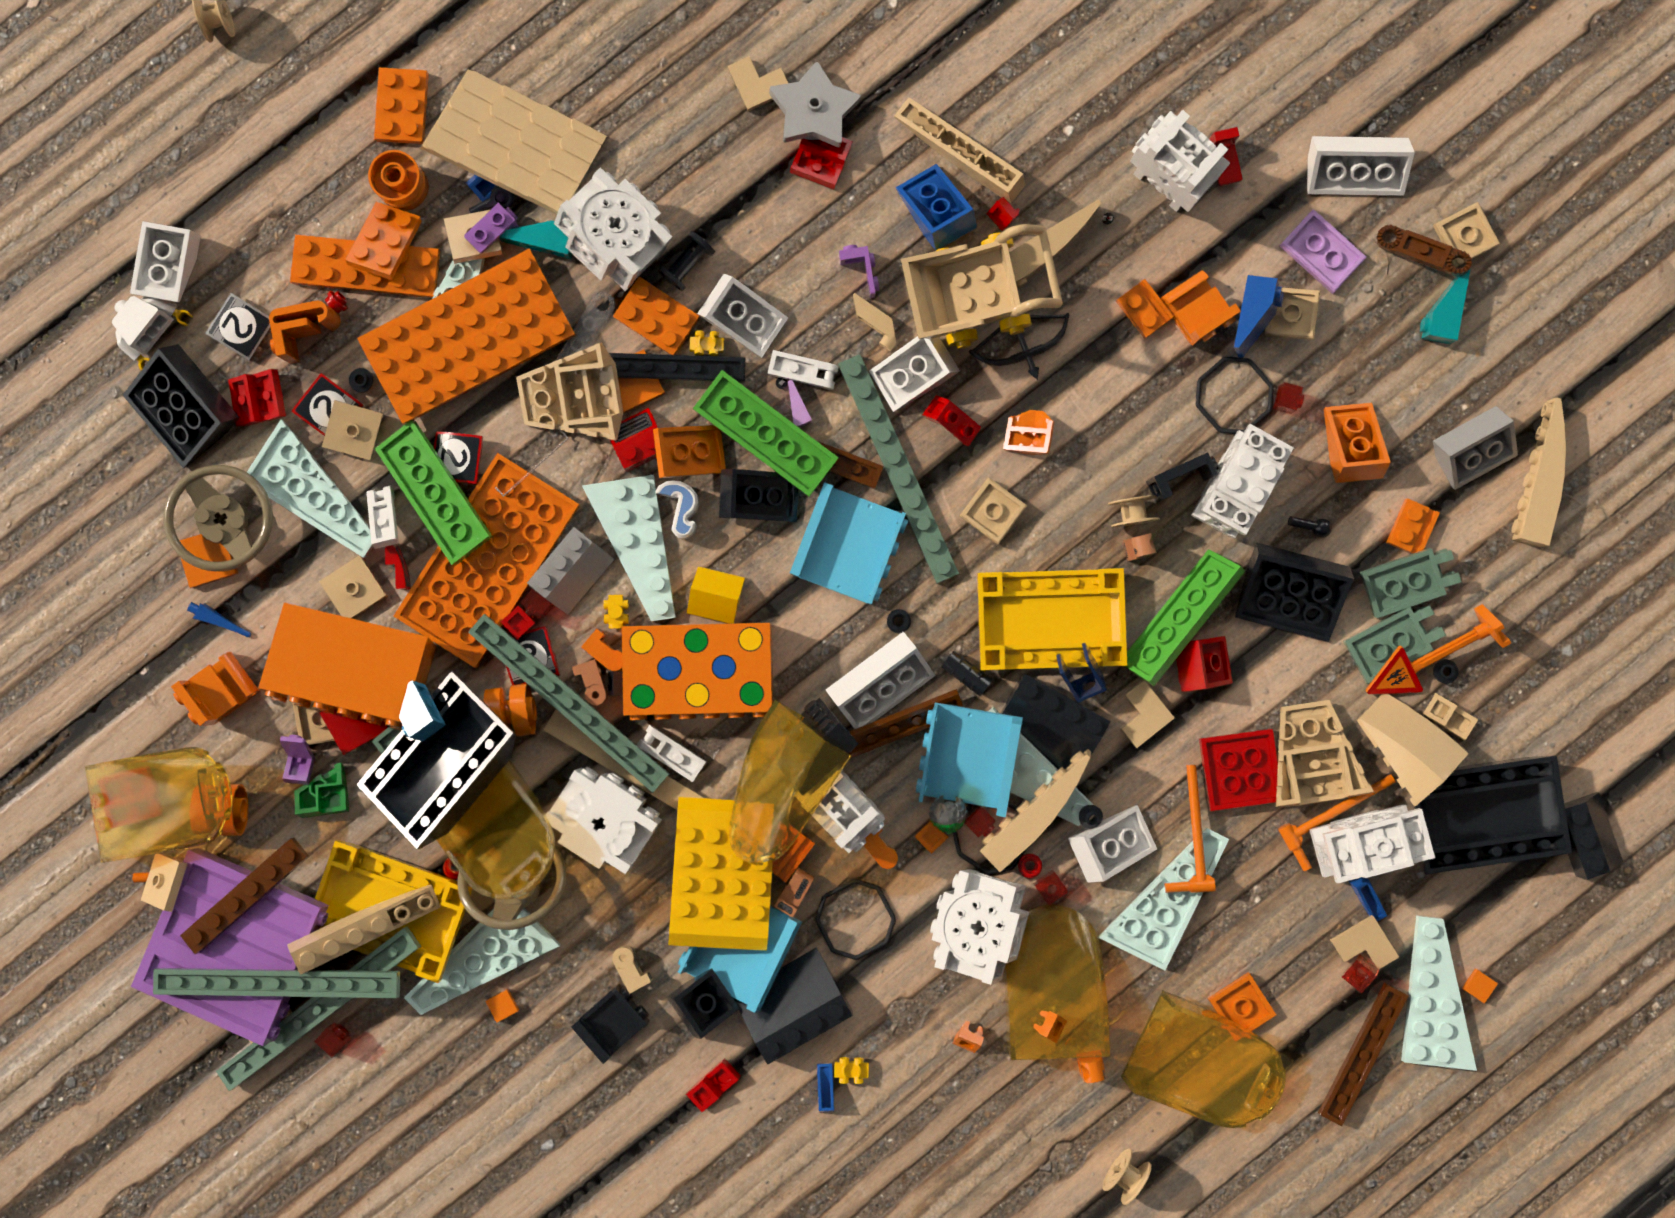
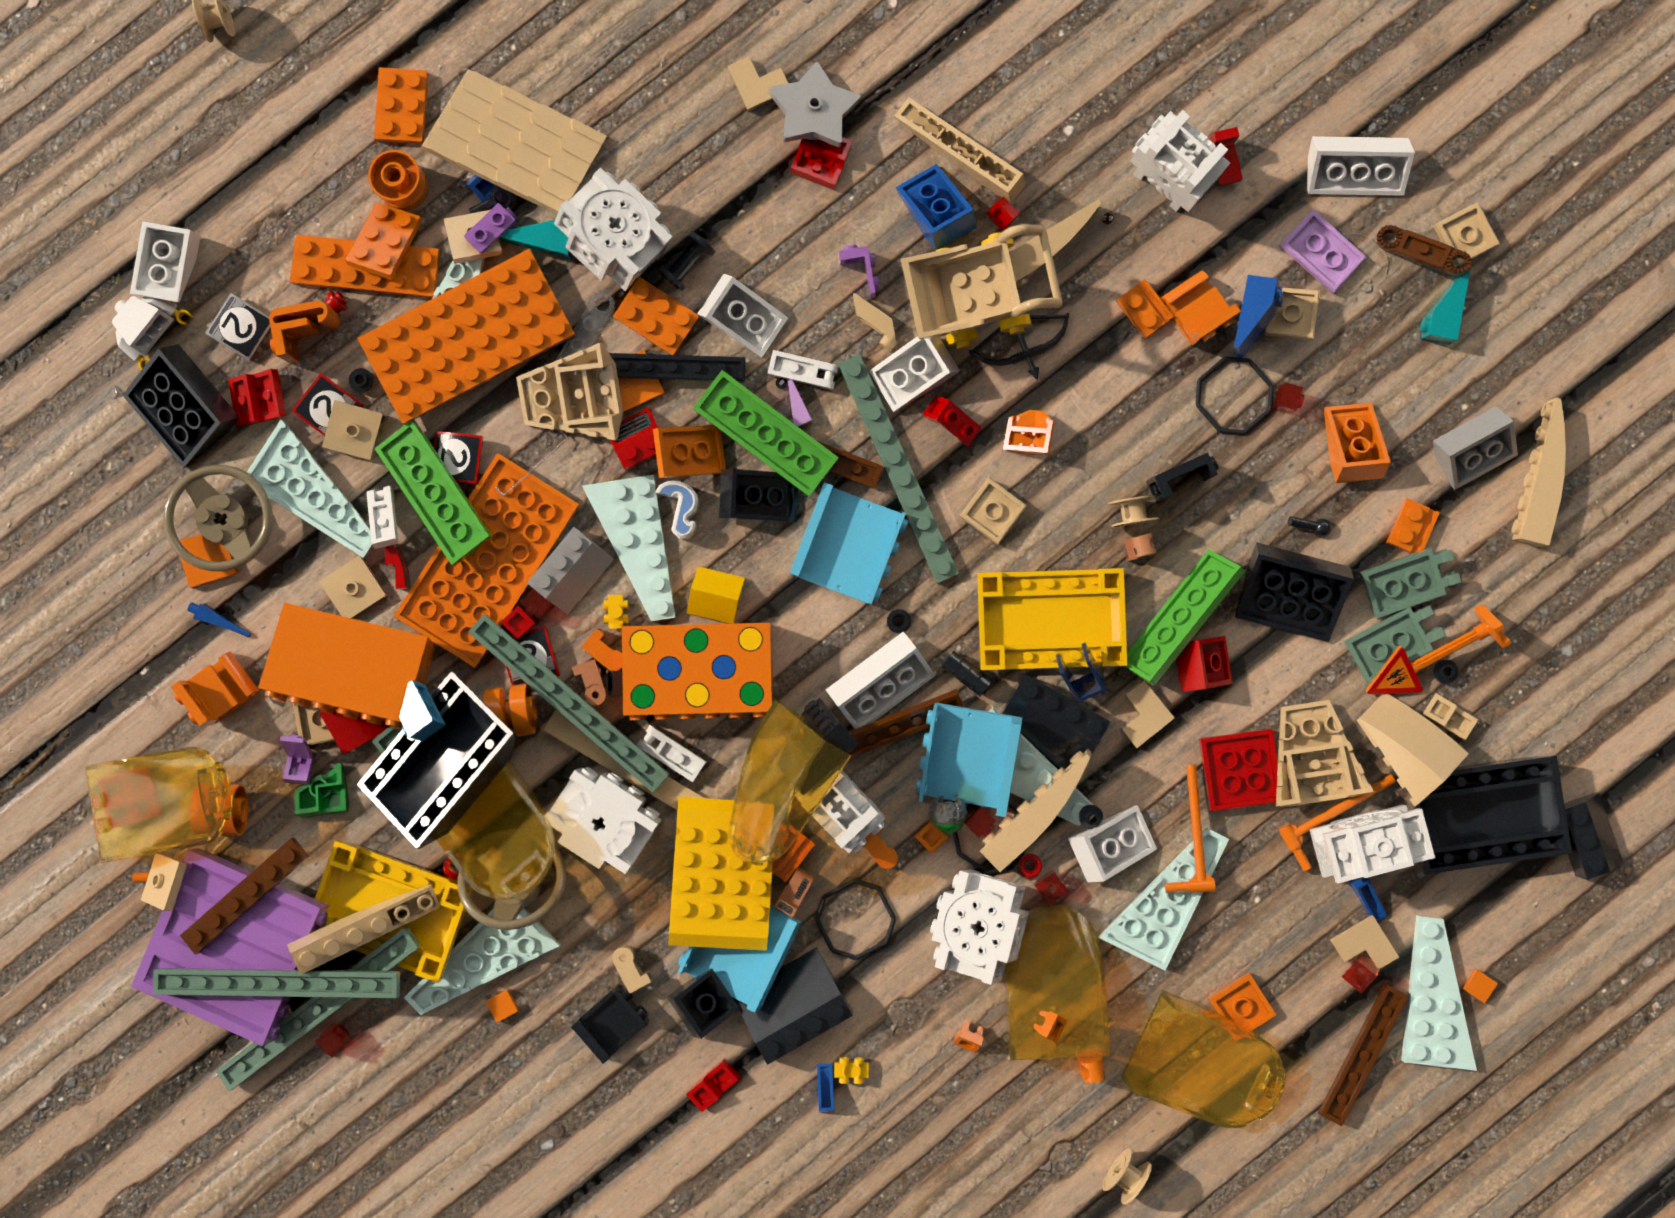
yellow piece [690,330,724,356] -> none
white piece [1191,424,1294,539] -> none

